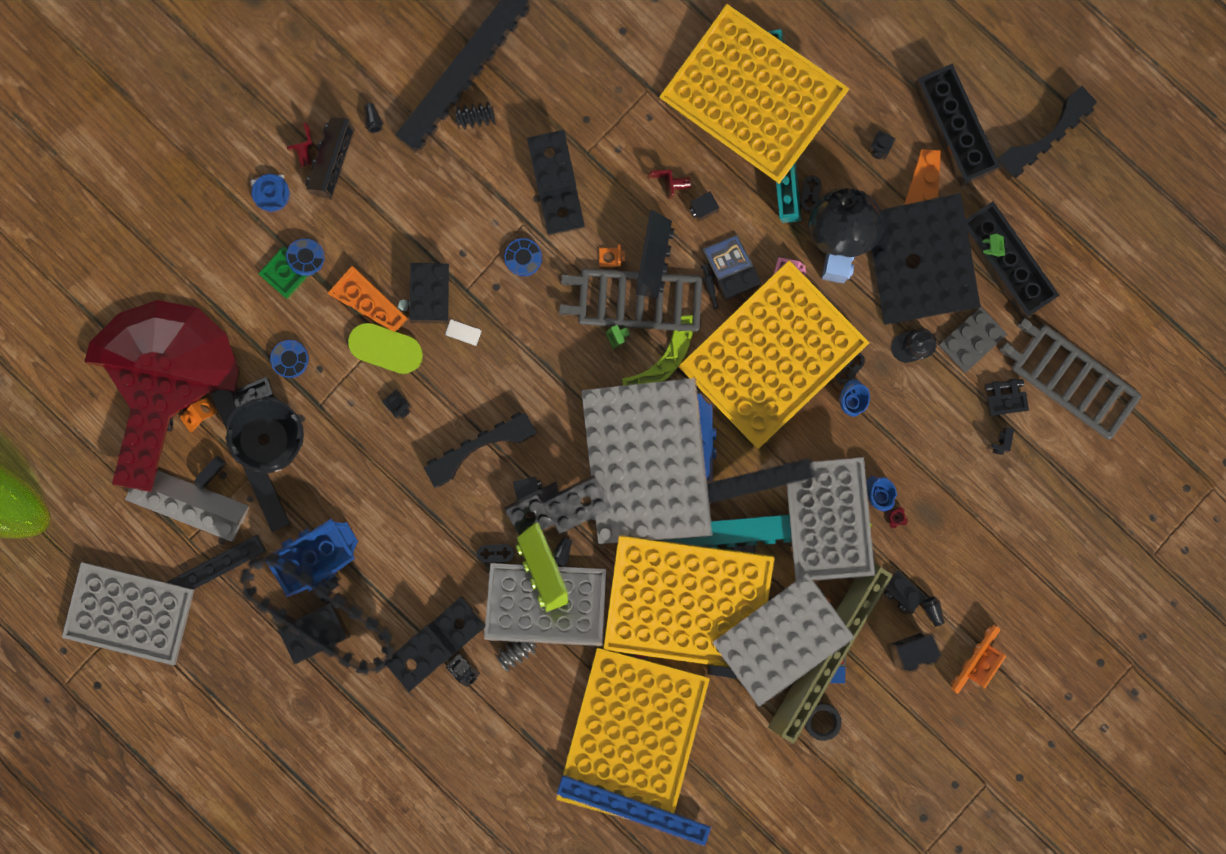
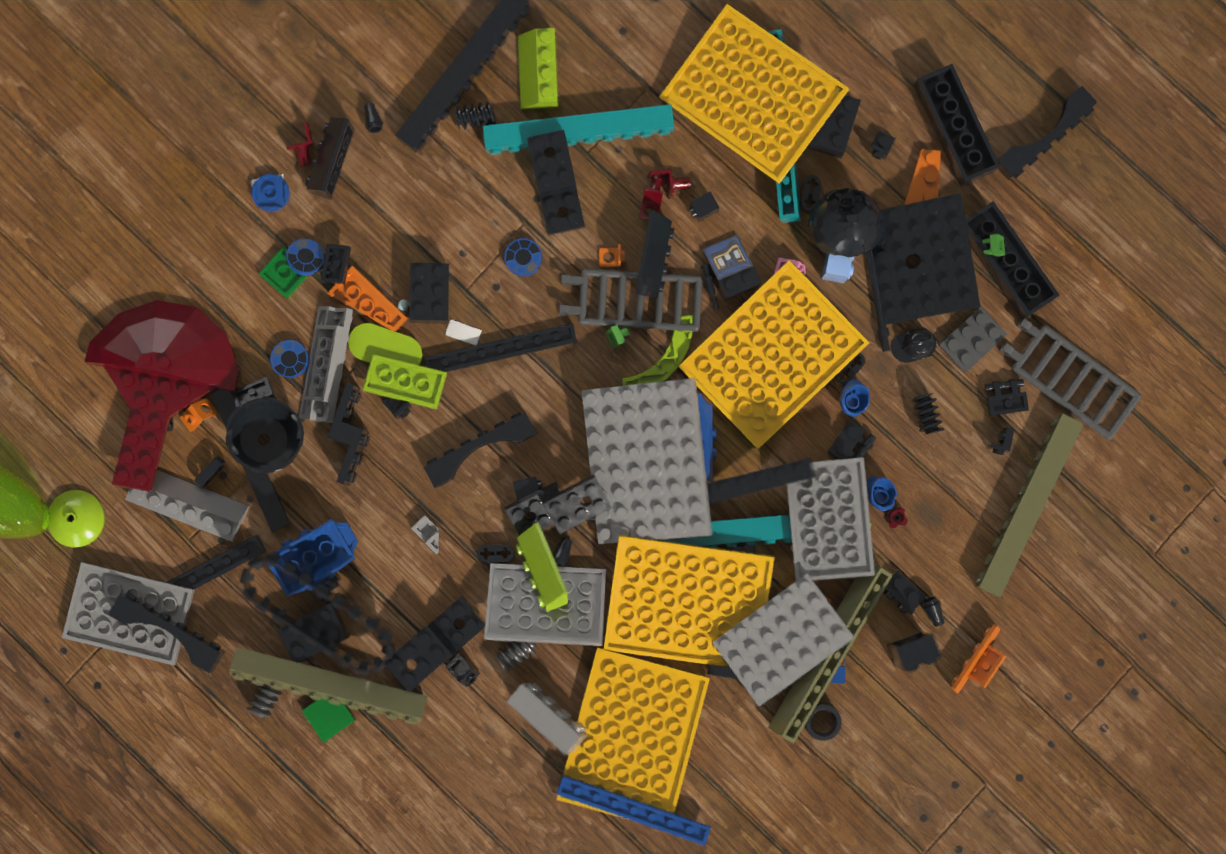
none -> lime dish [47,490,105,547]
none -> black arch [108,593,225,673]
none -> olive brick [230,647,428,725]
none -> dark grey piece [246,684,282,718]
none -> light grey slope [299,306,353,423]
none -> green tile [302,699,356,743]
none -> black bracket [321,244,351,285]
none -> black bracket [327,383,370,486]
none -> lime tile [362,354,447,410]
none -> light grey slope [411,514,439,554]
none -> black tile [424,323,577,372]
none -> teal brick [483,104,674,155]
none -> light grey brick [507,683,588,755]
none -> lime slope [518,28,558,110]
none -> dark red bracket [639,177,663,221]
none -> black brick [806,95,861,159]
none -> black plate [828,420,876,460]
none -> black bar [866,250,890,352]
none -> black piece [912,393,944,435]
none -> olive brick [975,414,1084,597]

